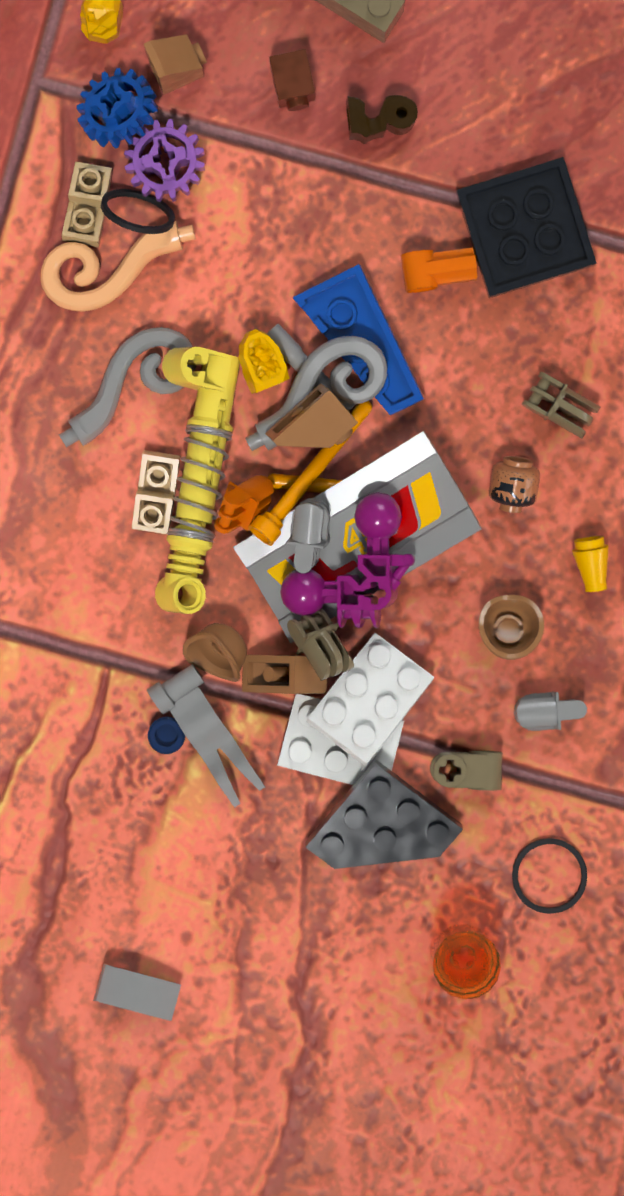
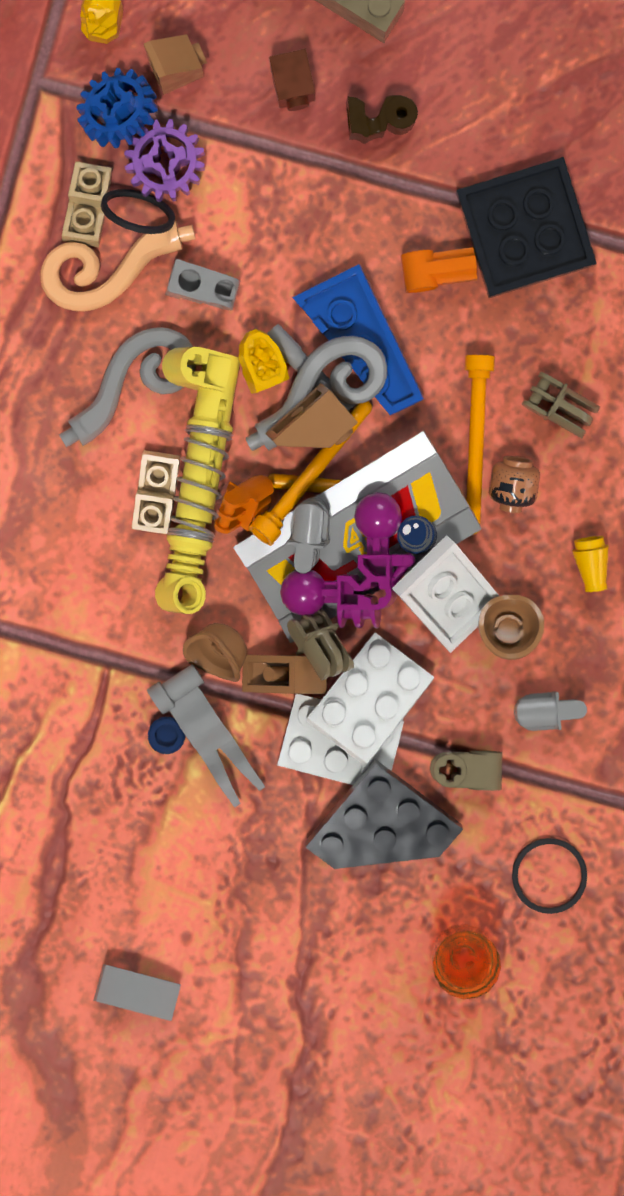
none -> light grey leg [165,259,240,311]
none -> white plate [392,535,499,653]
none -> dark blue tile [397,516,437,555]
none -> light orange piece [464,355,495,535]

